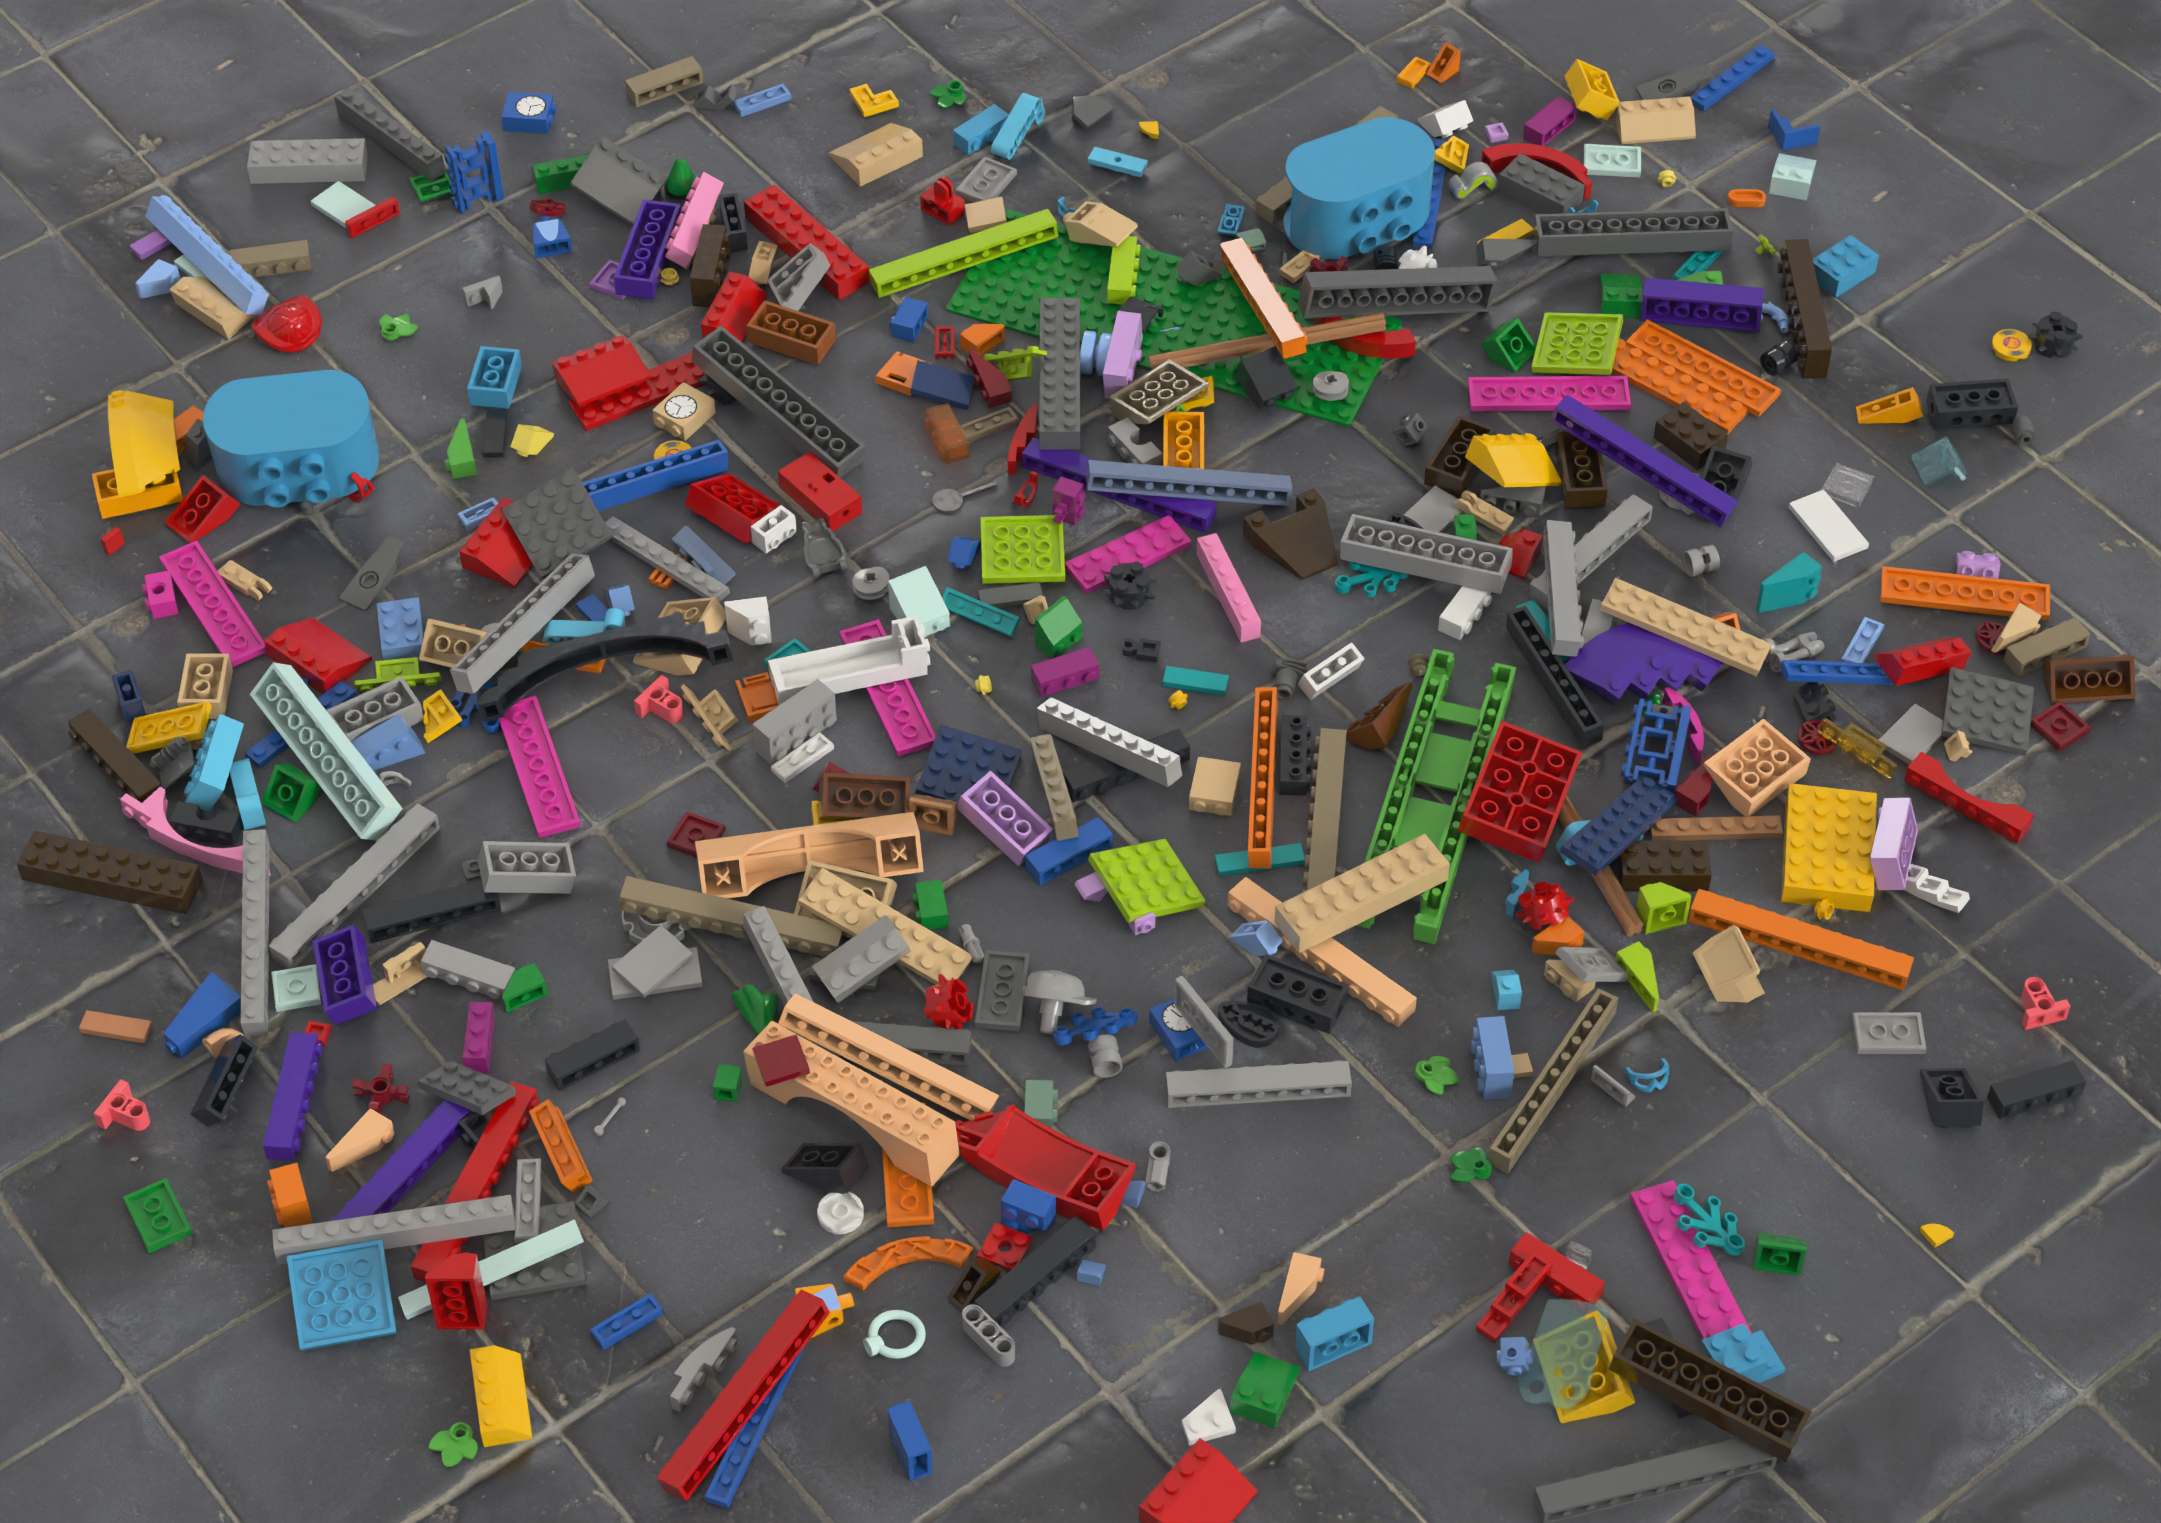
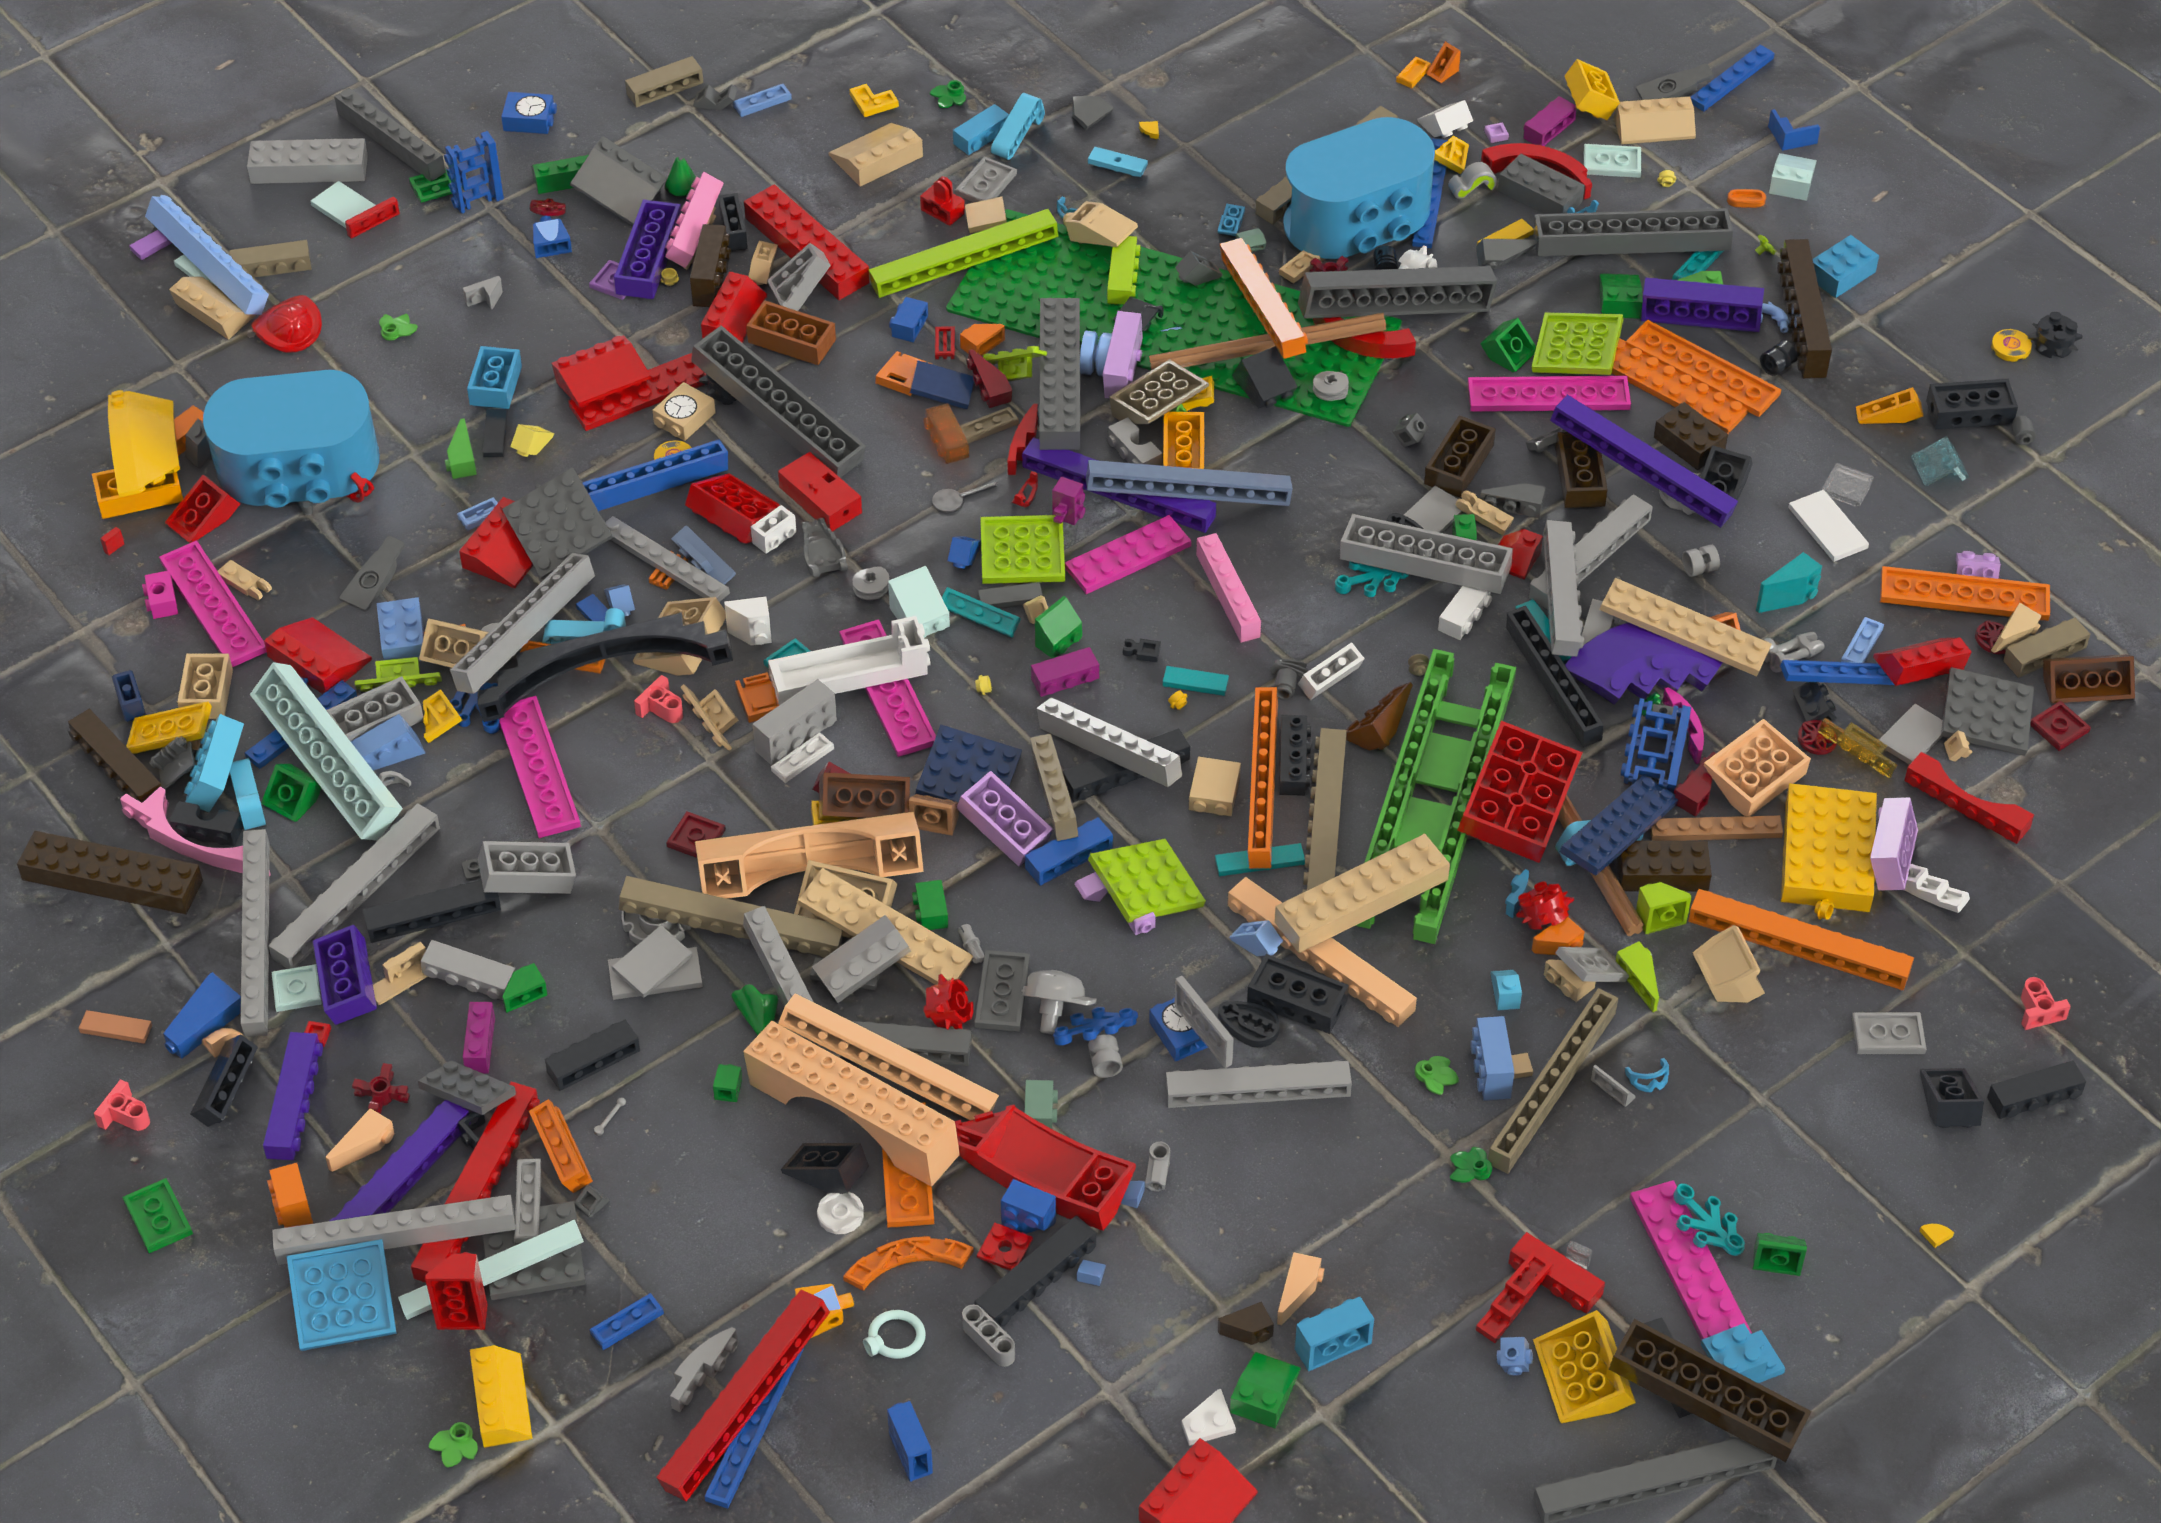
light blue slope [135,259,180,298] -> none
dark red tile [752,1034,810,1087] -> none
dark brown slope [947,1258,1001,1311] -> none
black brick [1101,561,1157,610] -> none
dark brown wedge [1243,488,1338,580] -> none
yellow slope [1465,433,1562,487] -> none
clear light blue piece [1518,1299,1610,1408] -> none

